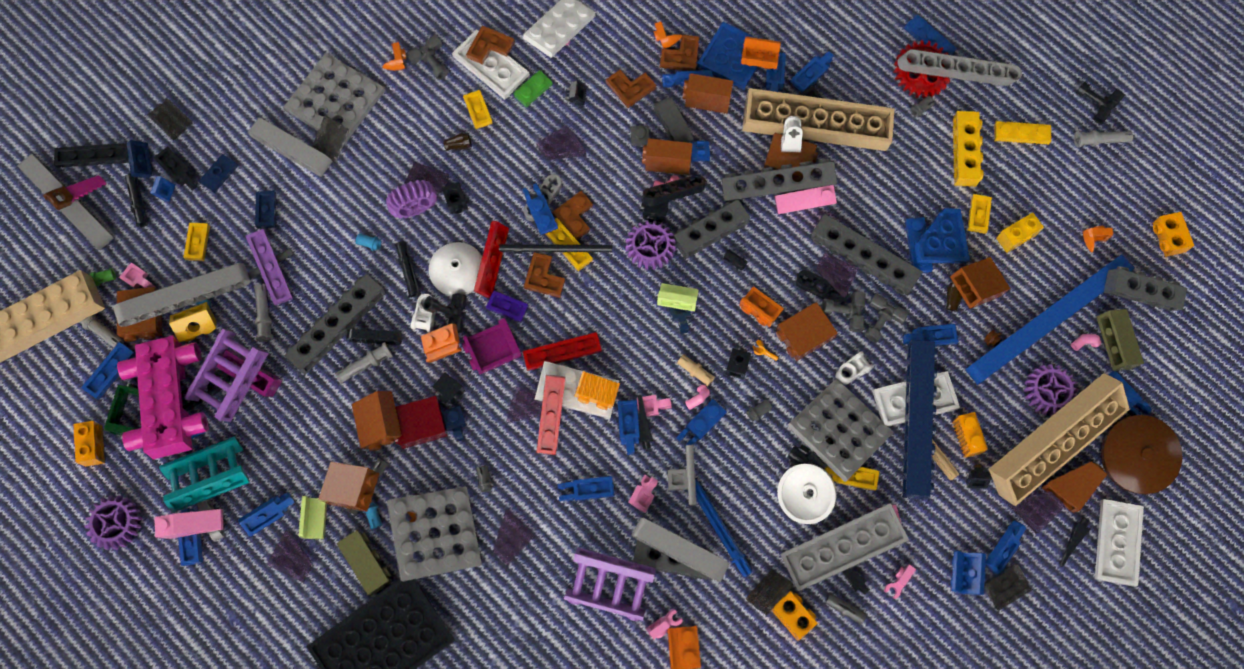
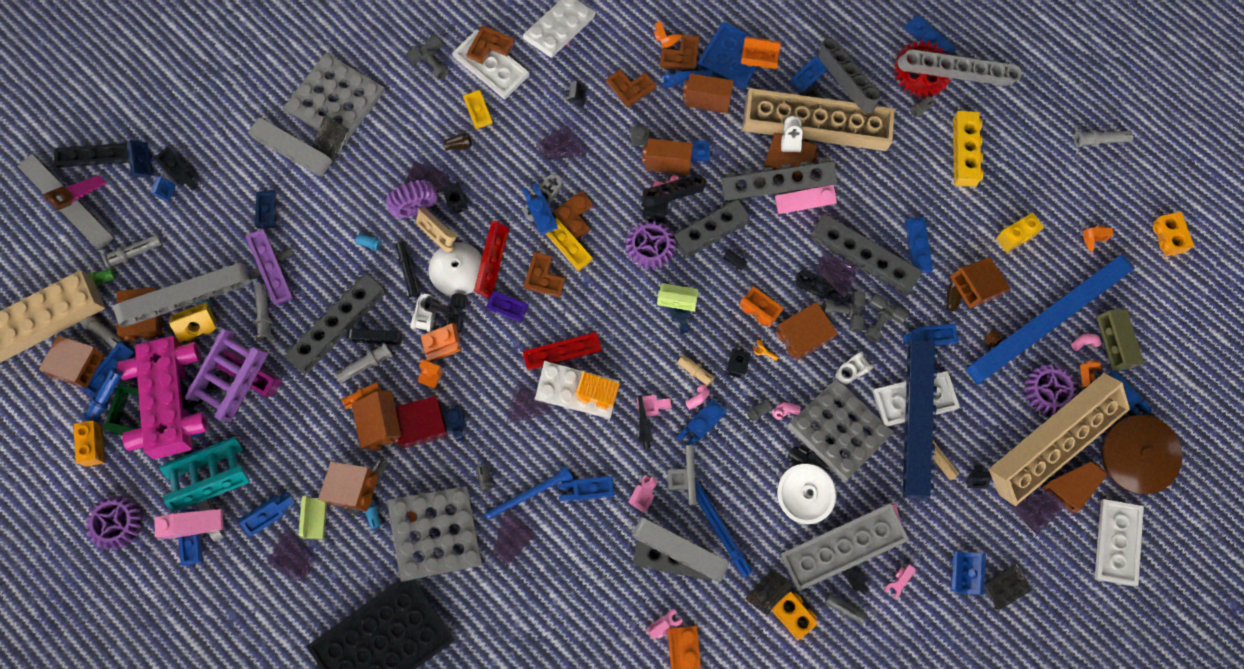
bright pink plate [119,263,155,289] -> none
black pin [124,173,149,227] -> none
clear smoke plate [147,98,193,141] -> none
yellow plate [183,222,210,261] -> none
dark blue plate [199,154,238,194] -> none
olive brick [336,530,392,596] -> none
orange plate [382,42,407,71] -> none
black brick [432,372,465,405] -> none
magenta panel [461,318,521,375] -> none
black bar [499,242,613,254] -> none
bright green plate [514,70,552,108] -> none
plate [536,374,565,455] -> none
medium lavender fence [564,547,656,621] -> none
blue hinge [617,399,640,455] -> none
dark grey beam [653,96,693,143] -> none
blue hinge [765,52,786,92] -> none
yellow hinge [824,466,880,491] -> none
blue plate [914,208,970,264] -> none
light orange brick [952,412,988,458] -> none
yellow plate [967,194,992,234] -> none
blue hinge [986,521,1027,576] -> none
yellow plate [994,121,1051,145] -> none
black piece [1059,517,1091,567] -> none
black bar [1076,81,1125,125] -> none
dark grey brick [1104,267,1187,311] -> none
none -> brick [38,335,105,389]
none -> blue pin [82,367,123,423]
none -> light grey pin [101,234,162,269]
none -> orange pin [341,382,382,409]
none -> tan plate [416,207,456,252]
none -> orange bracket [418,359,443,389]
none -> blue piece [485,466,573,519]
none -> bright pink arm [772,402,801,420]
none -> dark grey beam [818,38,880,113]
none -> orange bracket [1080,360,1103,389]

